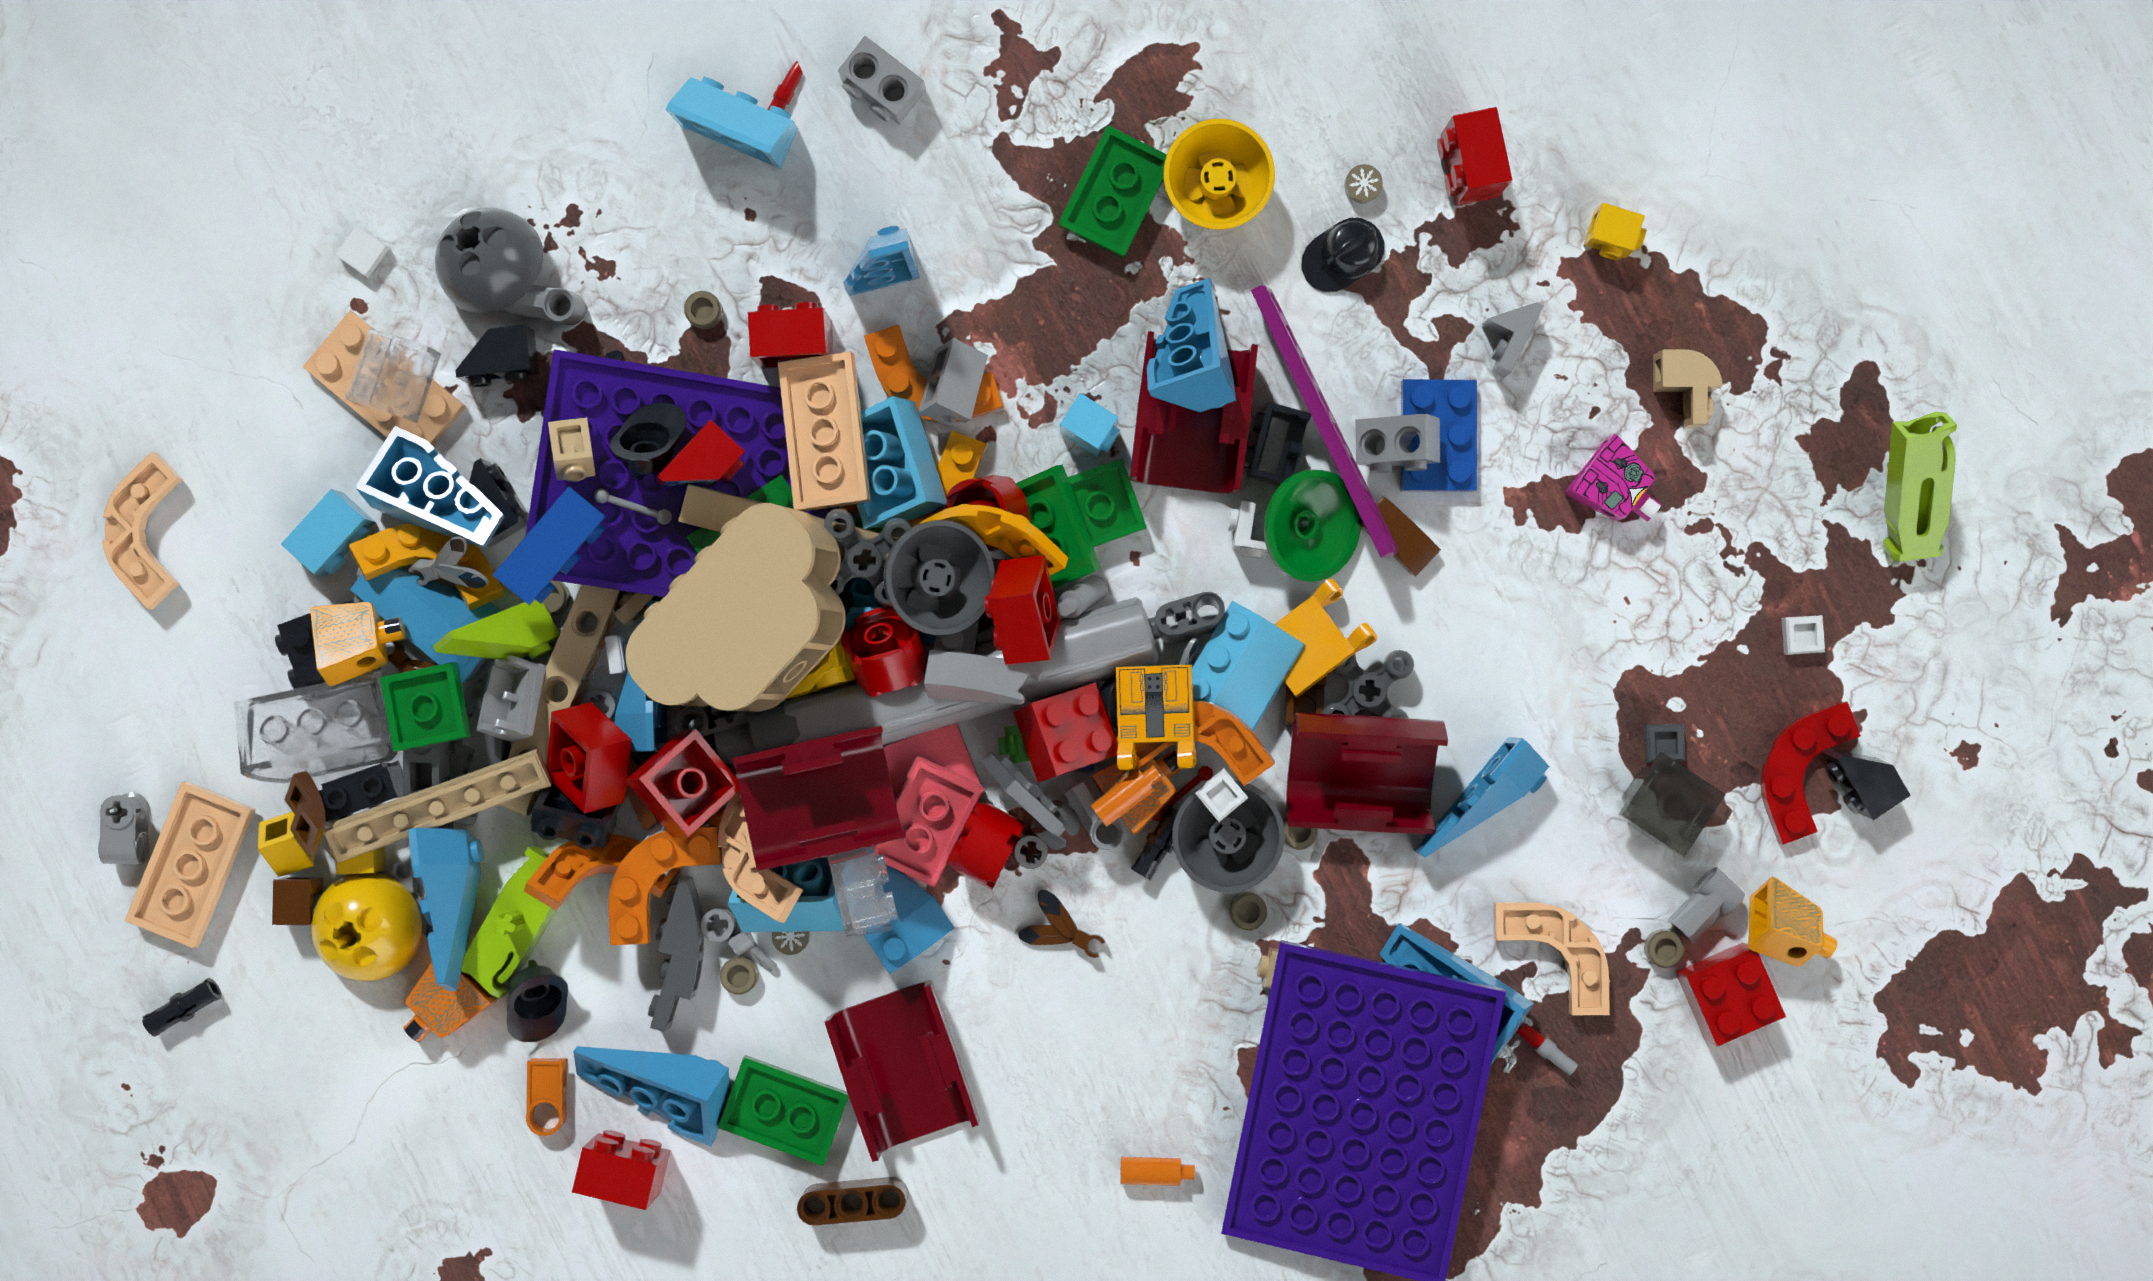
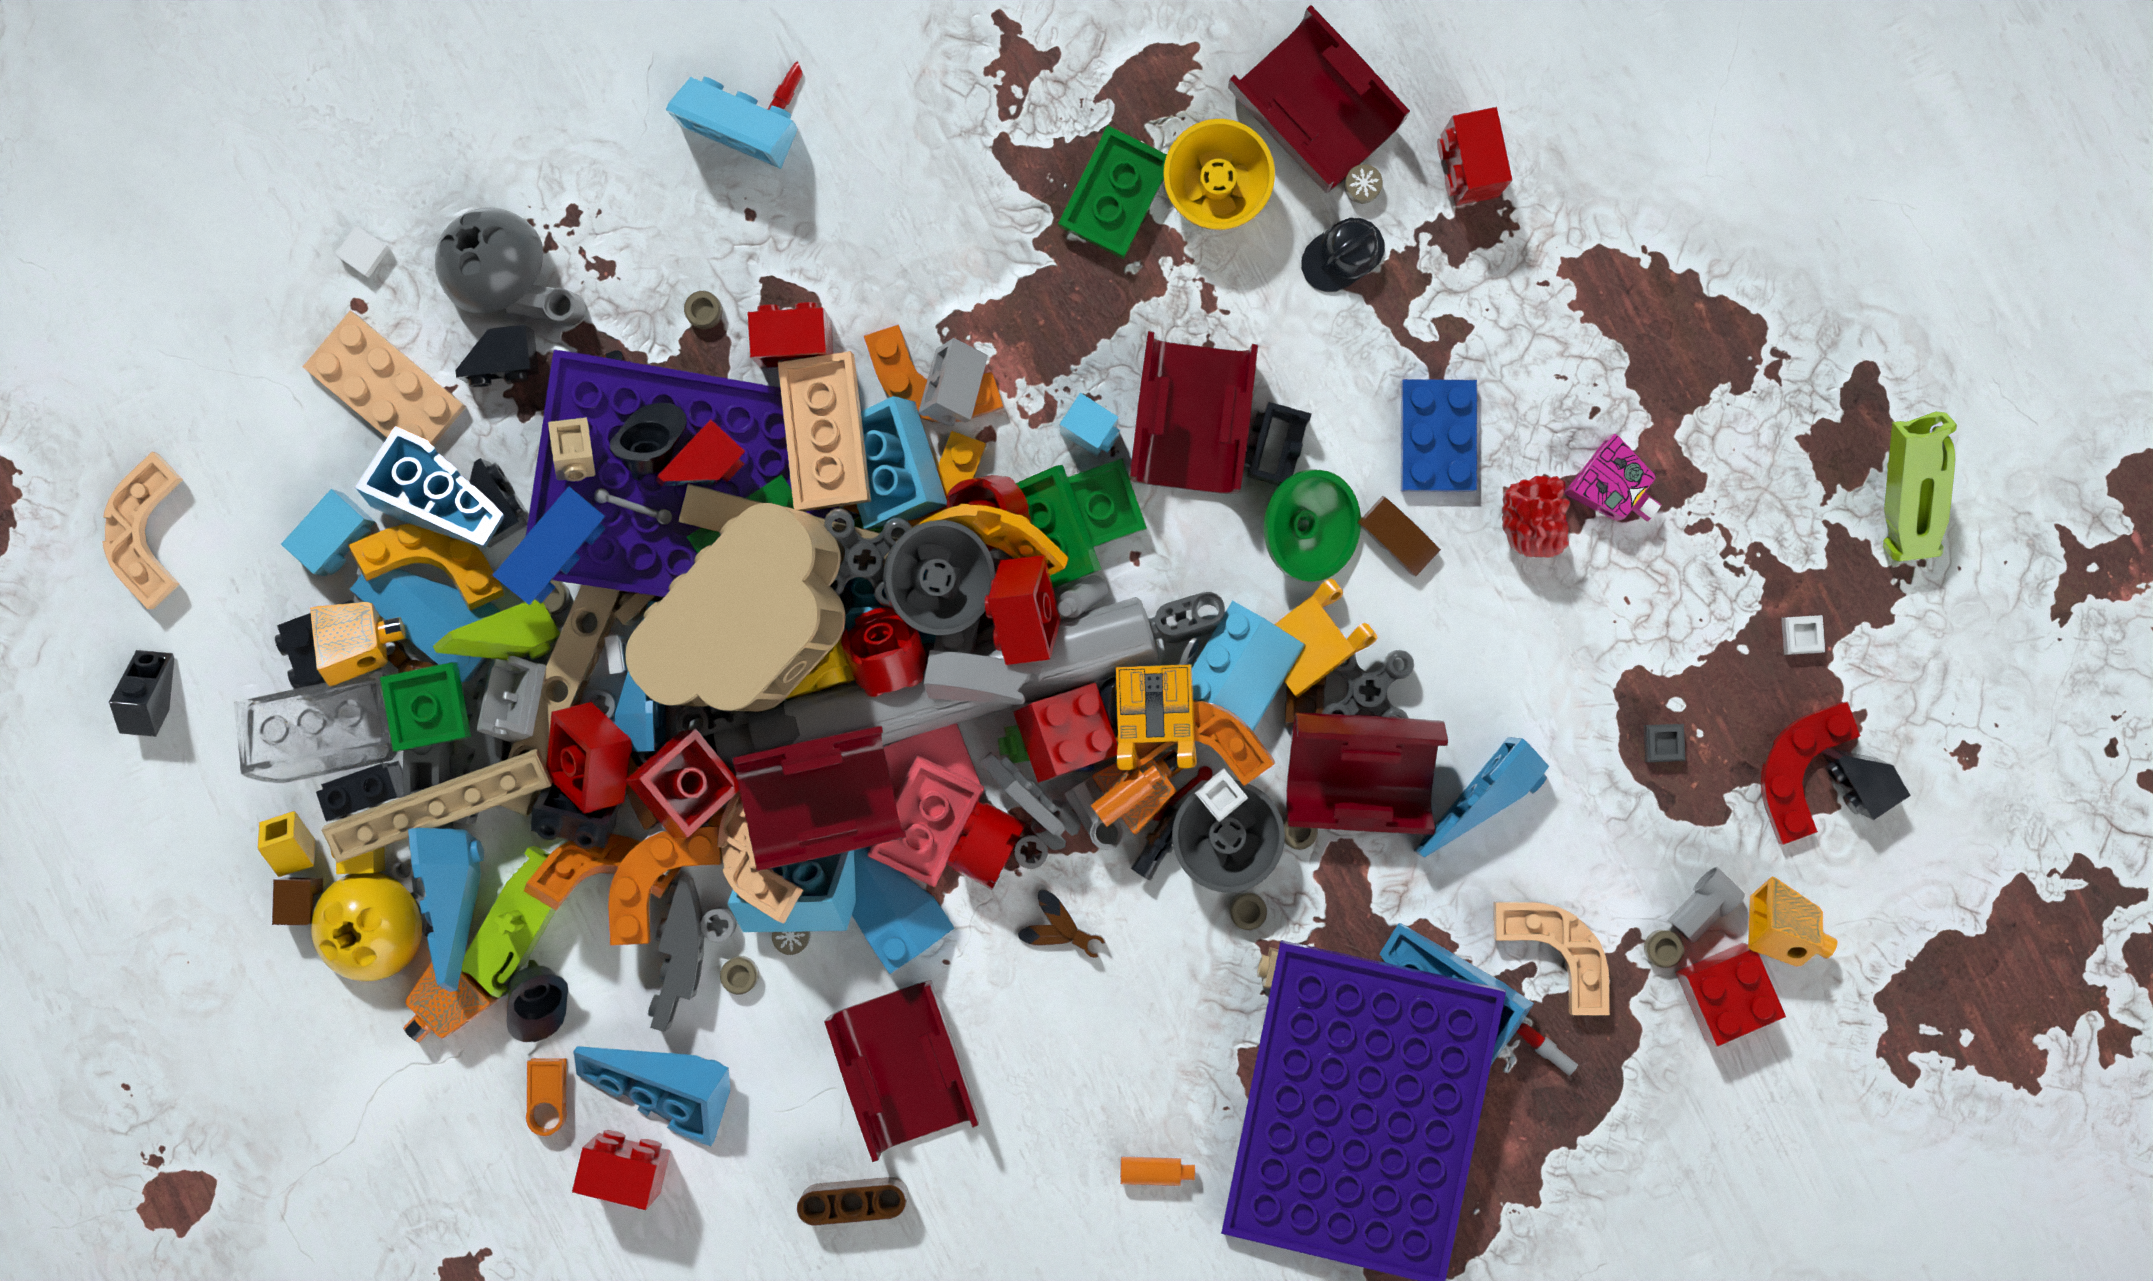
light grey piece [98,792,150,865] -> none
light nougat plate [125,781,256,949] -> none
black pin [142,978,222,1037] -> none
reddish brown slope [284,771,326,856] -> none
clear slope [345,329,441,423] -> none
light grey piece [408,536,488,589] -> none
green plate [718,1055,849,1166] -> none
light grey hand [728,930,777,971] -> none
clear slope [828,846,898,937] -> none
light grey brick [838,36,926,125] -> none
dark azure wedge [843,226,920,296] -> none
dark azure wedge [1146,278,1236,412] -> none
white bracket [1228,501,1268,558] -> none
magenta tile [1251,285,1399,559] -> none
light grey brick [1355,414,1440,473] -> none
light grey slope [1482,302,1544,377] -> none
yellow brick [1583,202,1647,260] -> none
clear smoke panel [1618,752,1726,857] -> none
tan brick [1653,349,1723,429] -> none
none -> black slope [109,650,174,737]
none -> dark red piece [1228,5,1410,193]
none -> red hair [1502,476,1570,558]

